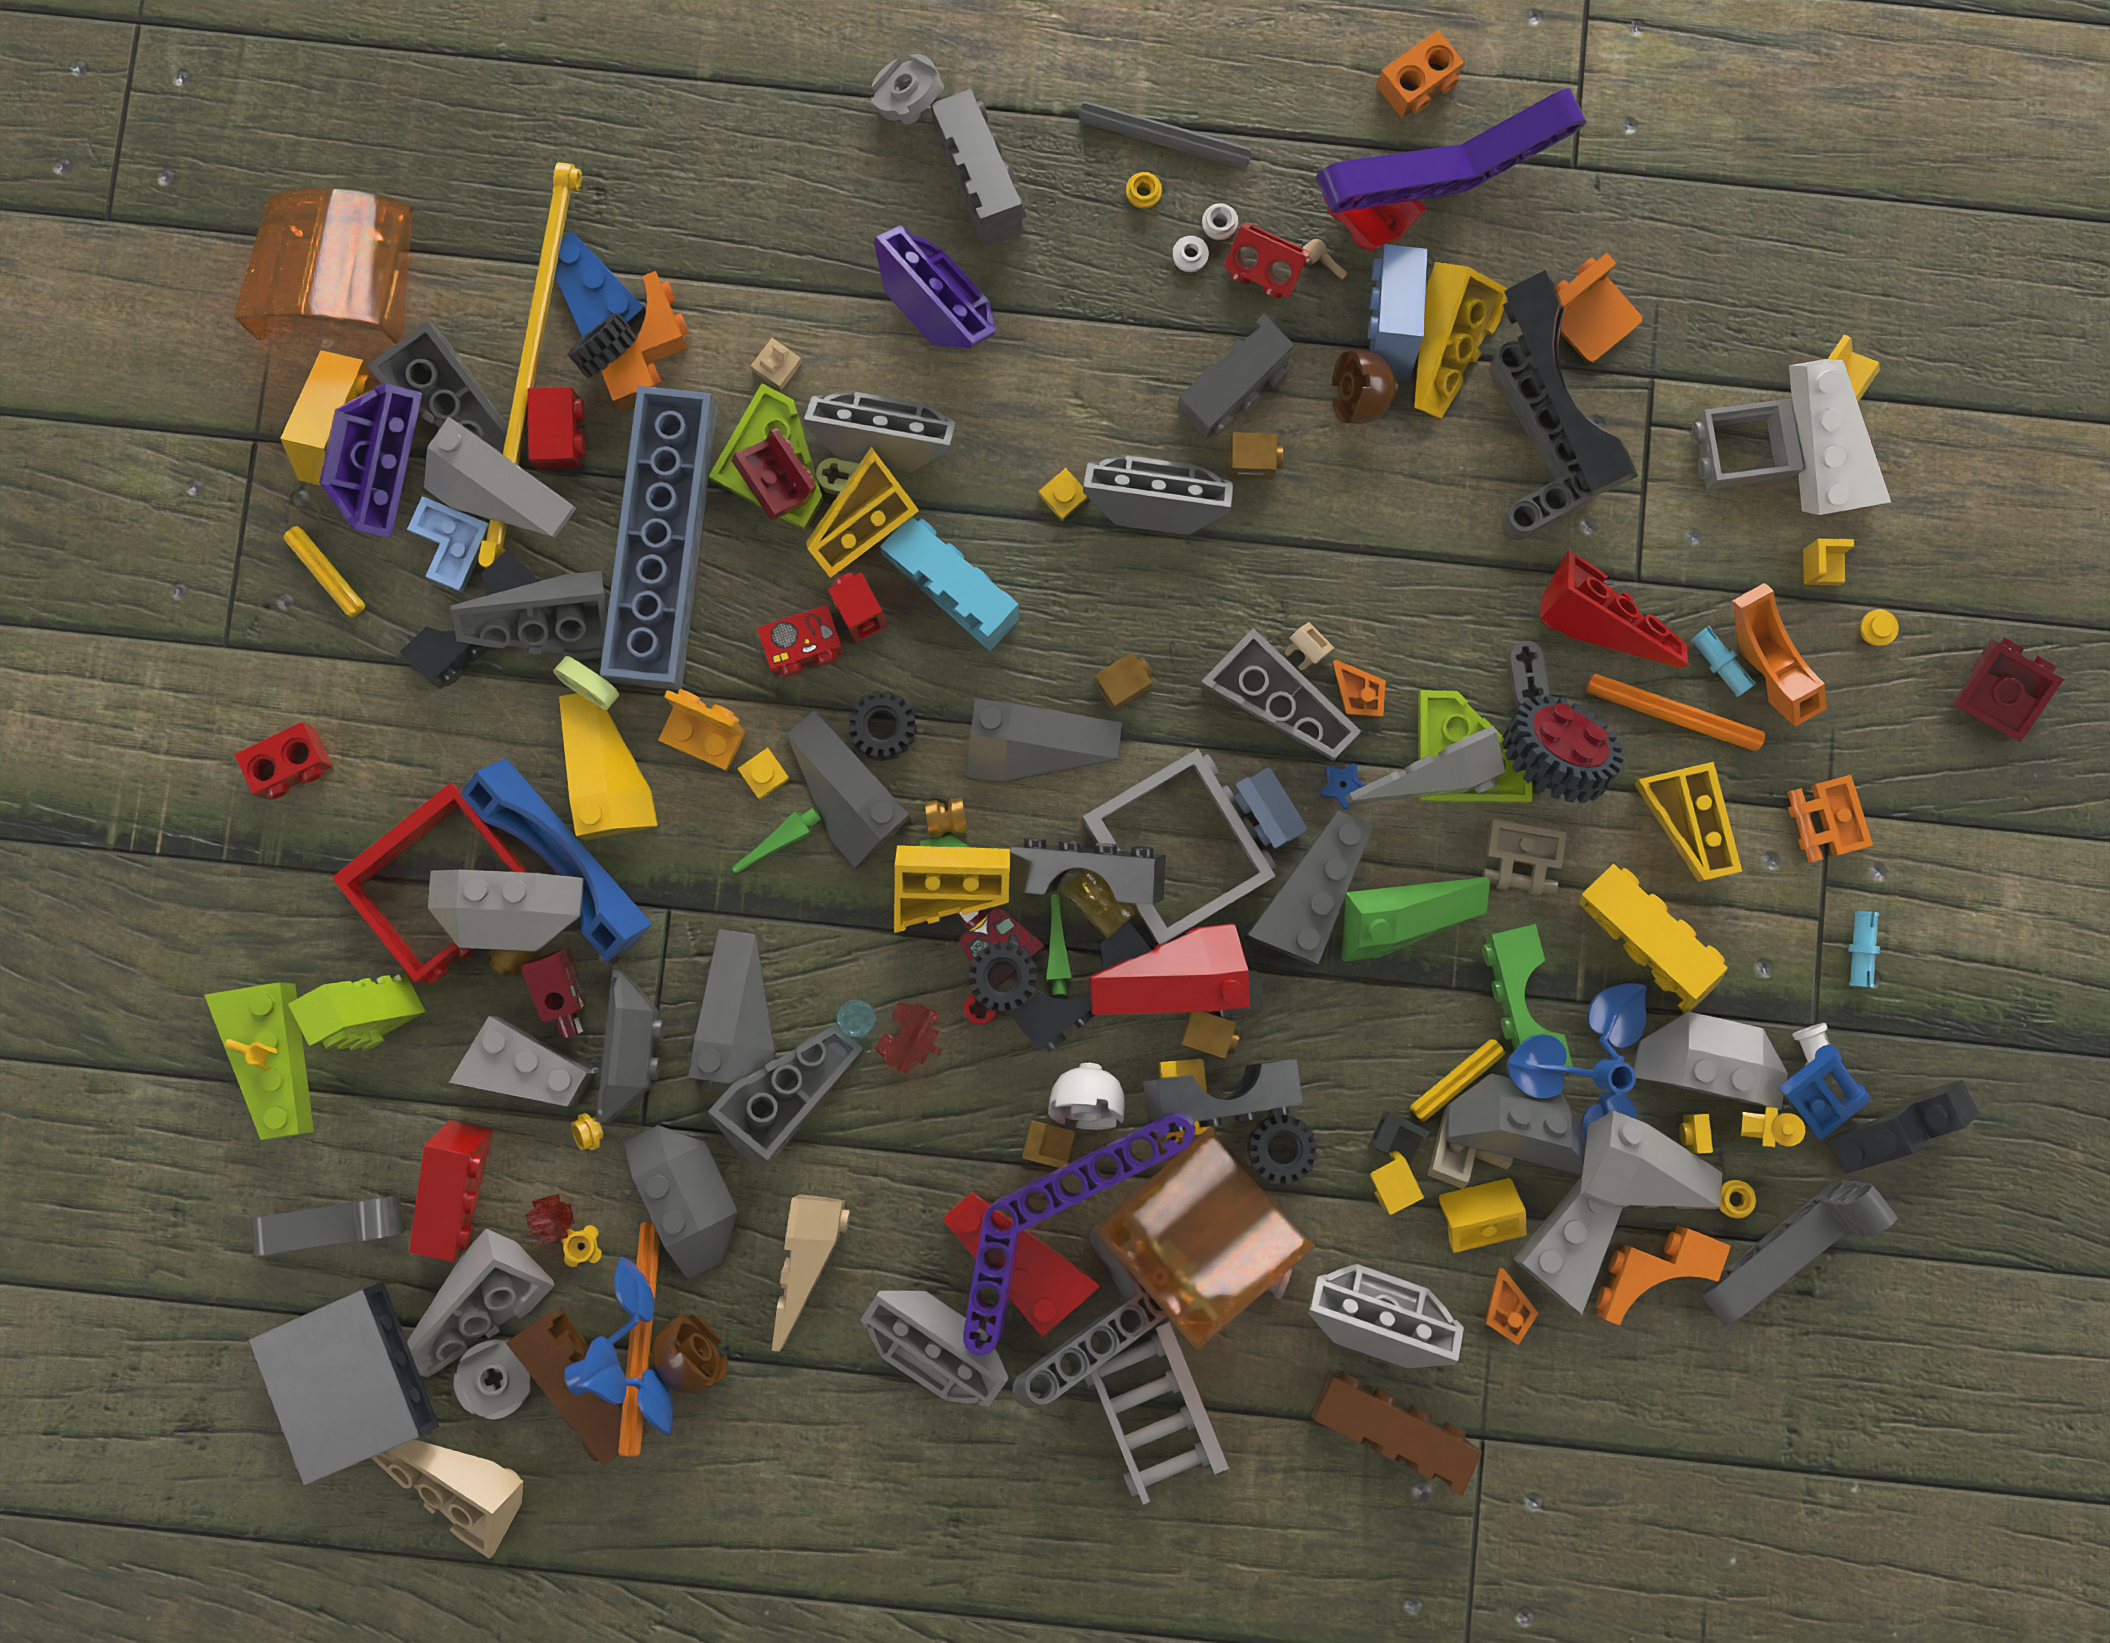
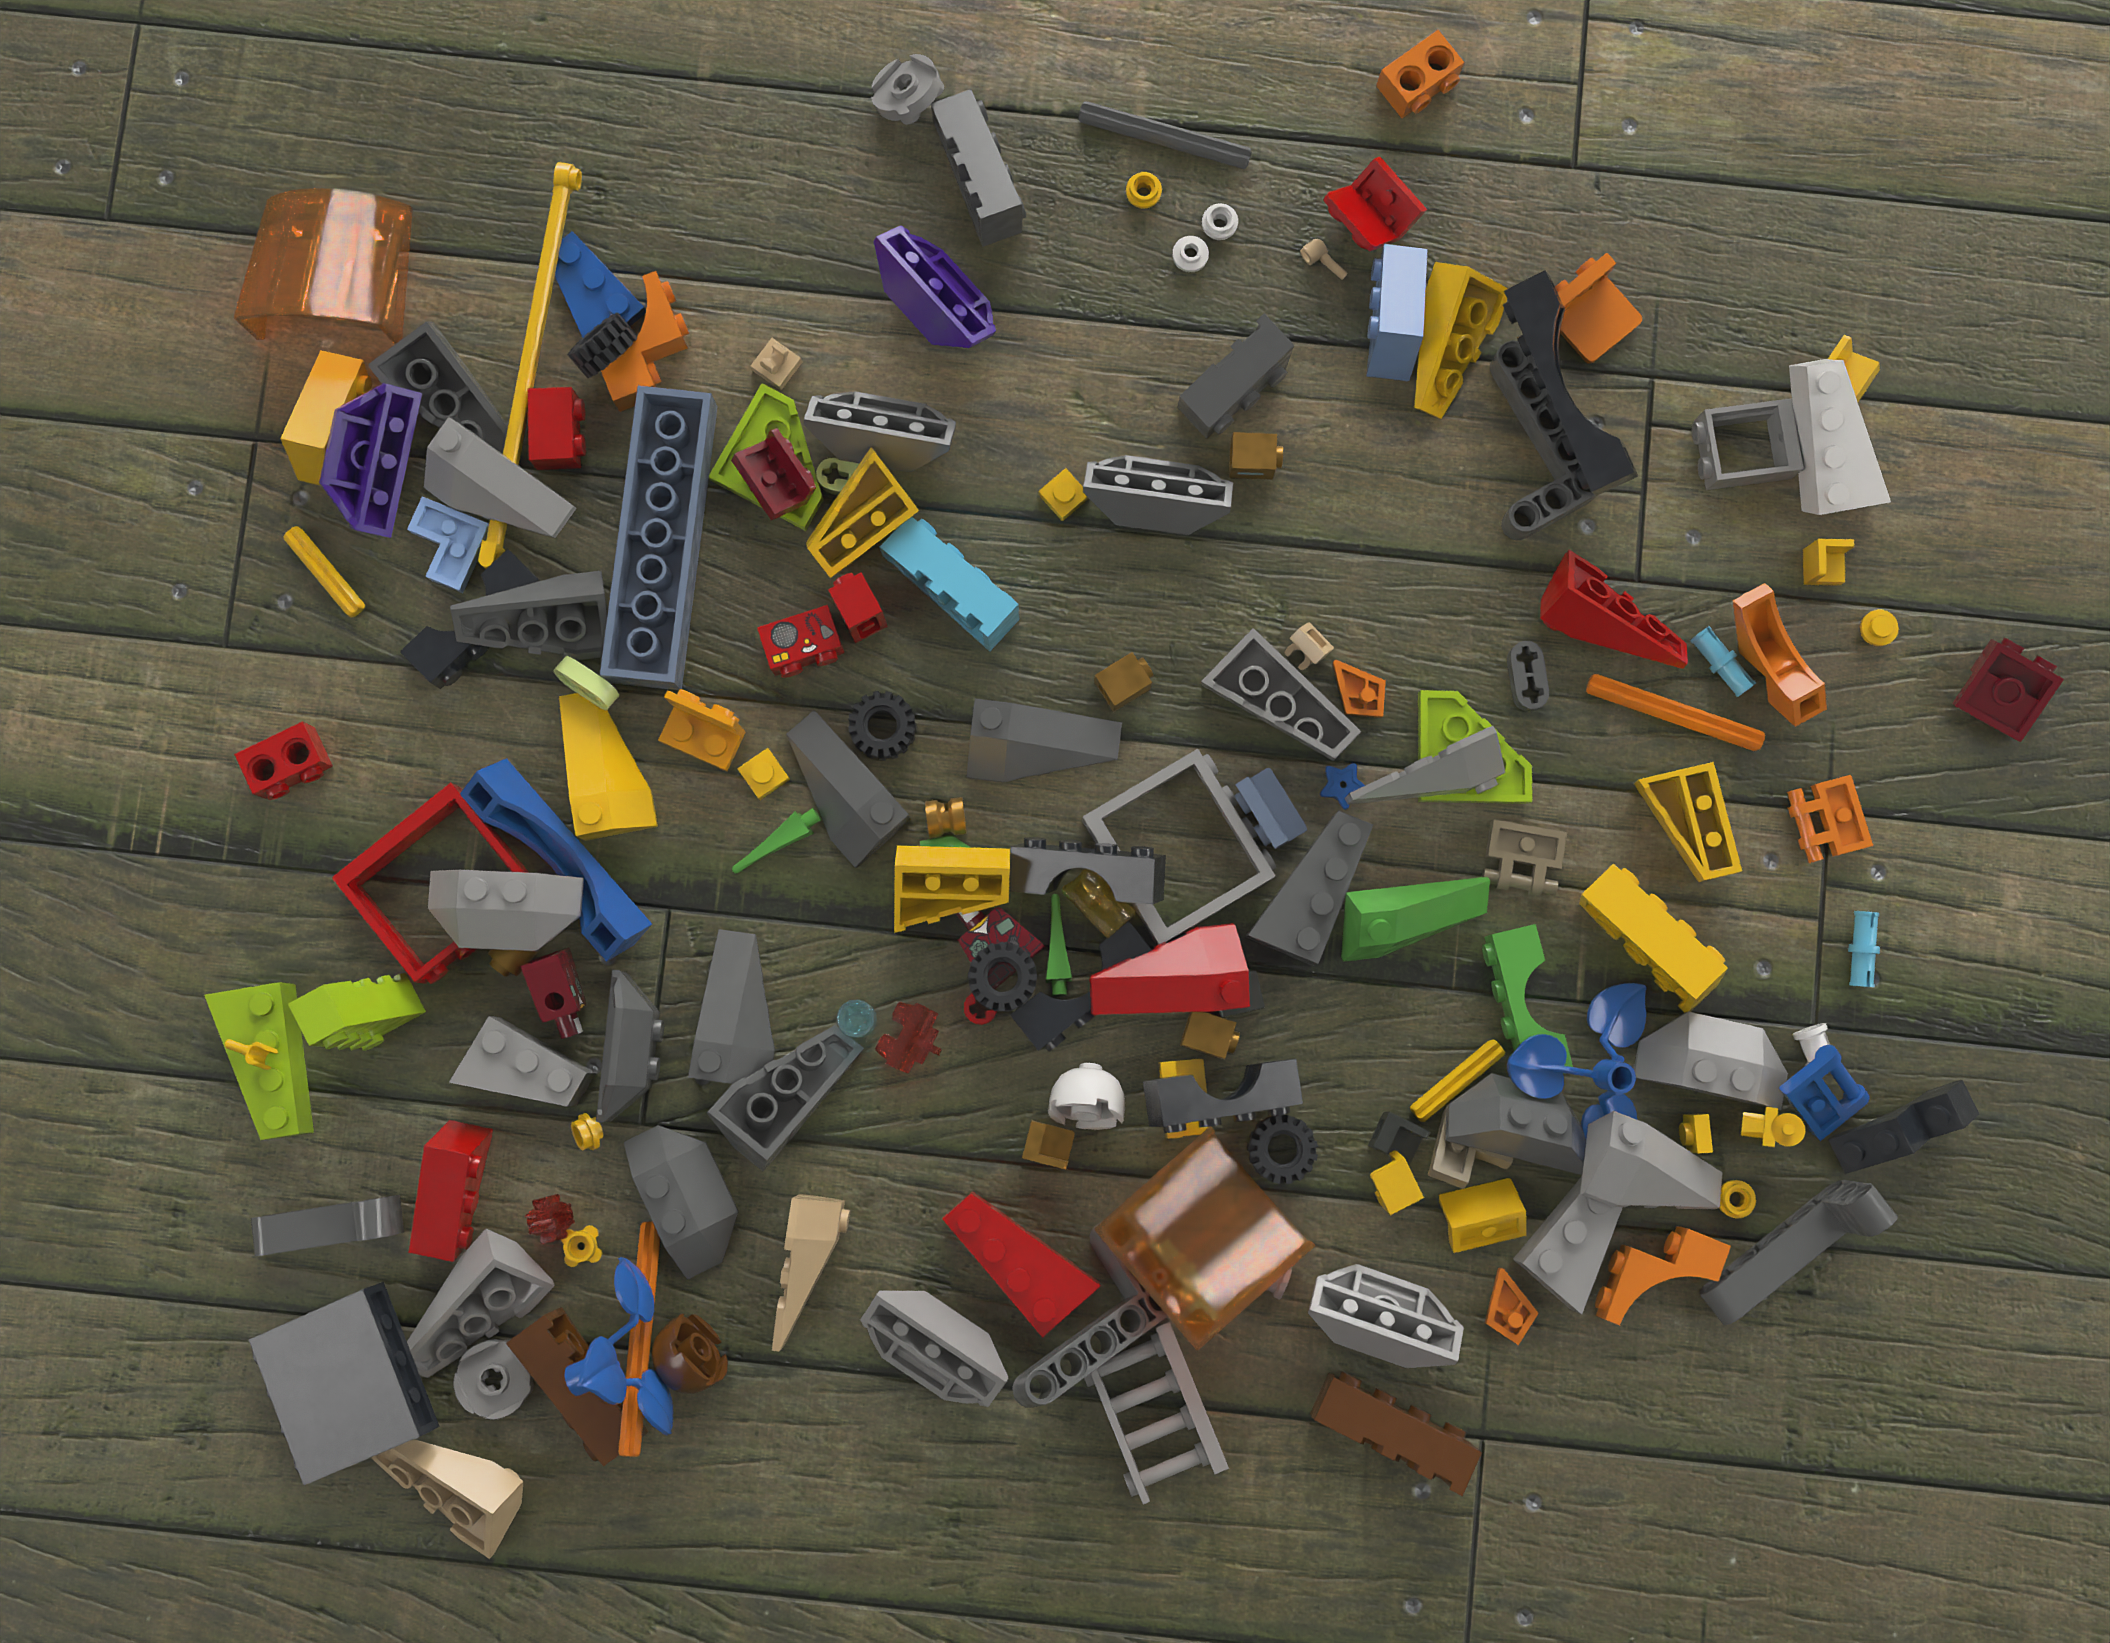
dark purple beam [963,1112,1195,1355] -> none
red brick [1223,222,1311,299] -> none
dark purple beam [1315,88,1586,213] -> none
reddish brown cylinder [1332,350,1398,424] -> none
black wheel [1502,695,1624,803] -> none

